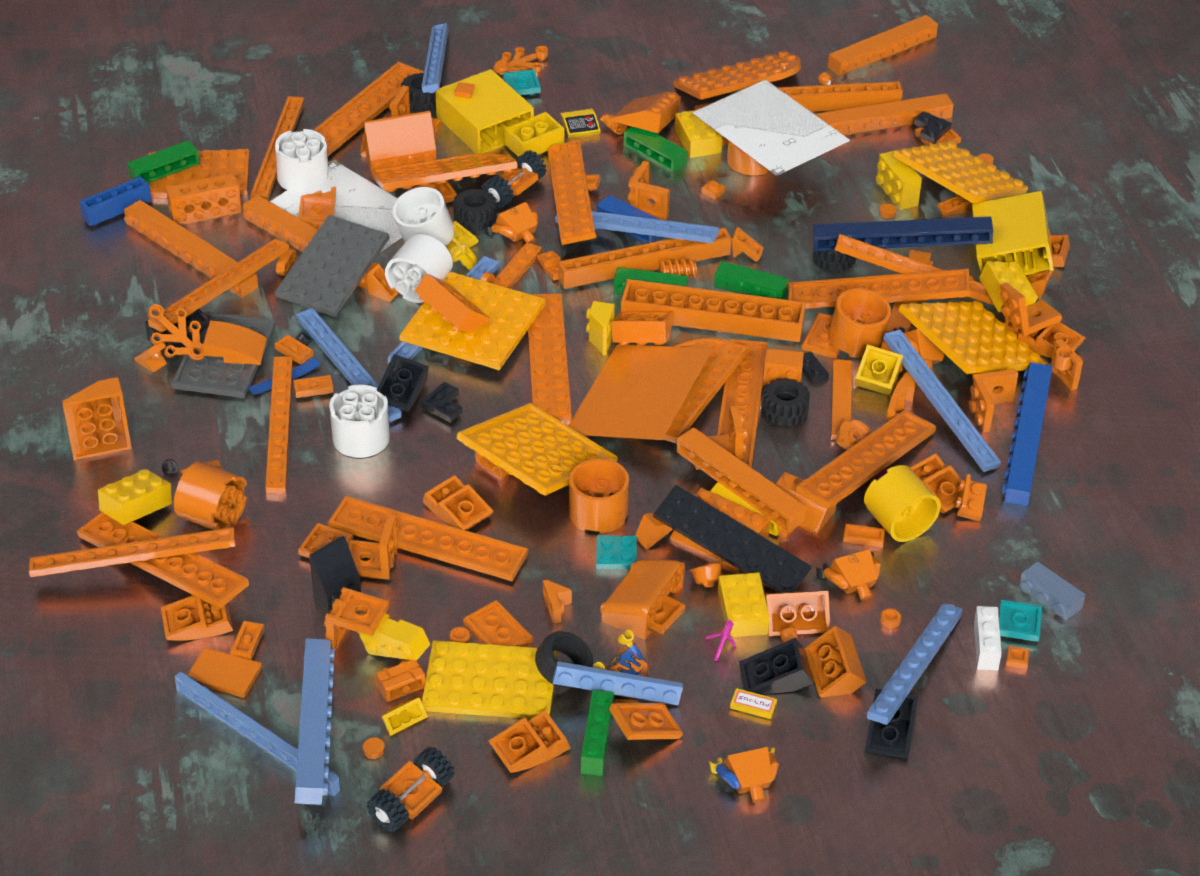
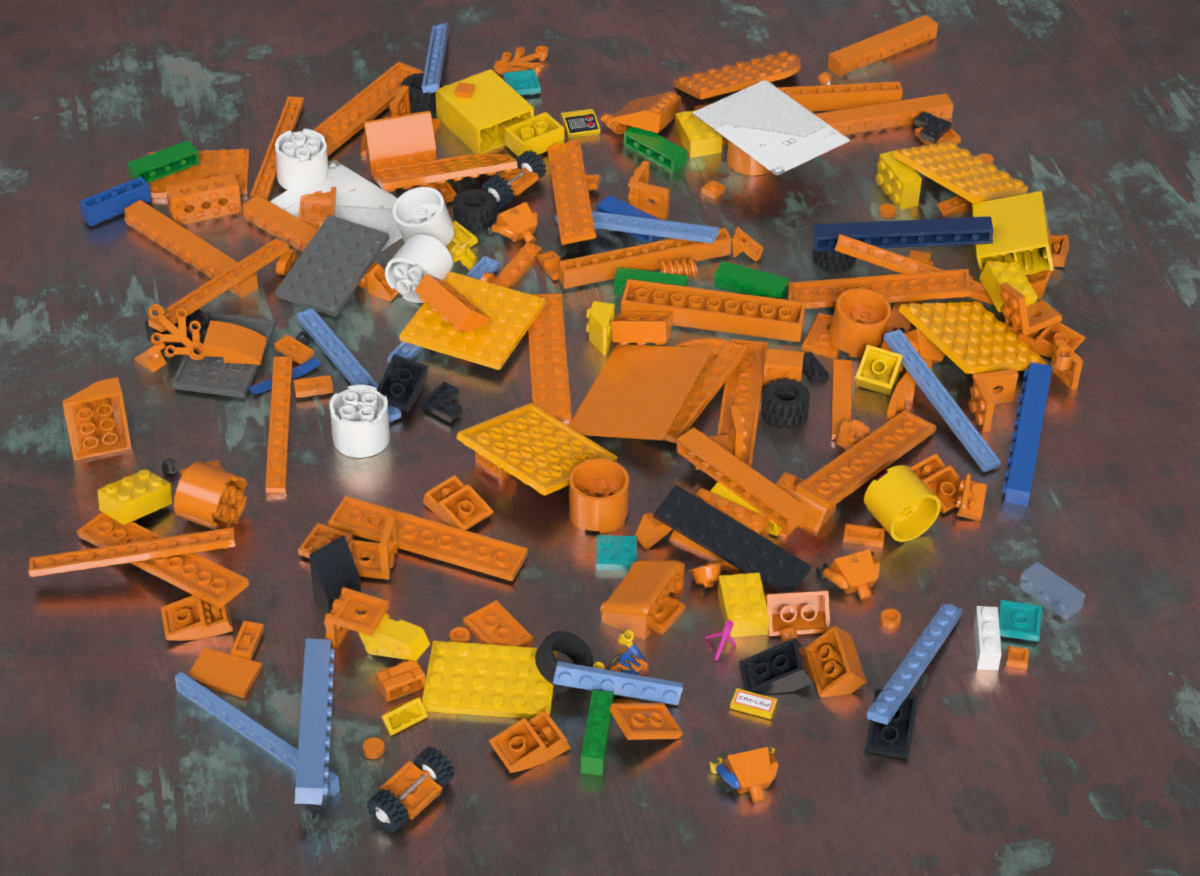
orange slope [542,580,572,624] -> none

